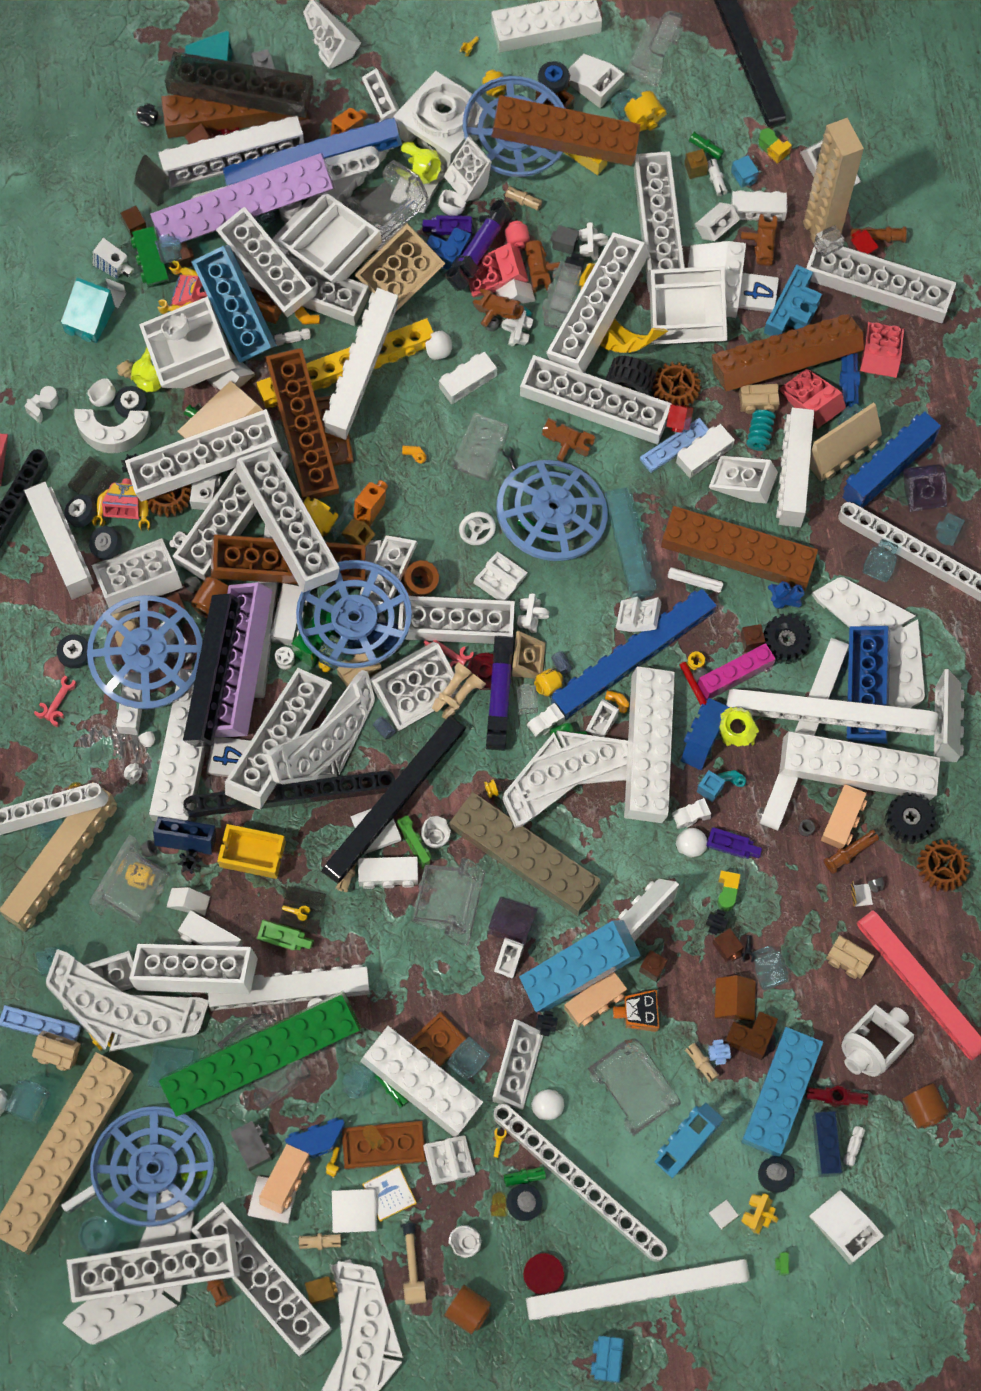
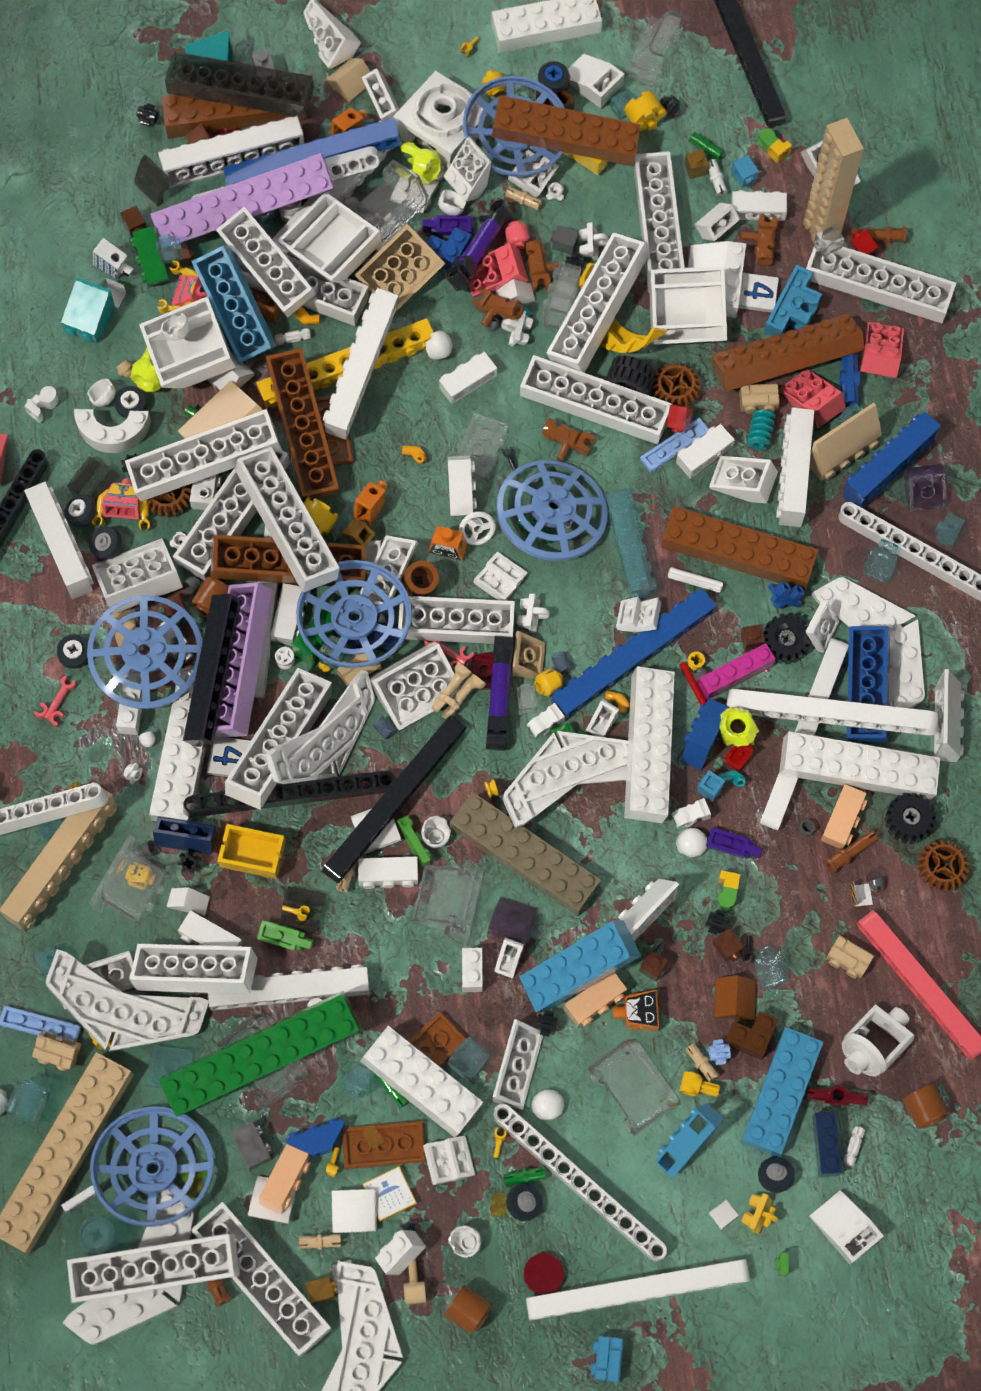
none -> clear yellow piece [180,1180,203,1199]
none -> tan slope [326,58,370,103]
none -> white brick [375,1230,426,1275]
none -> orange torso [428,526,467,561]
none -> white brick [448,456,477,516]
none -> white brick [462,948,482,992]
none -> white brick [508,149,559,197]
none -> white plate [546,183,564,201]
none -> black gear [660,95,681,117]
none -> yellow axle [679,1071,720,1097]
none -> red bracket [723,744,754,772]
none -> white tile [806,600,840,653]

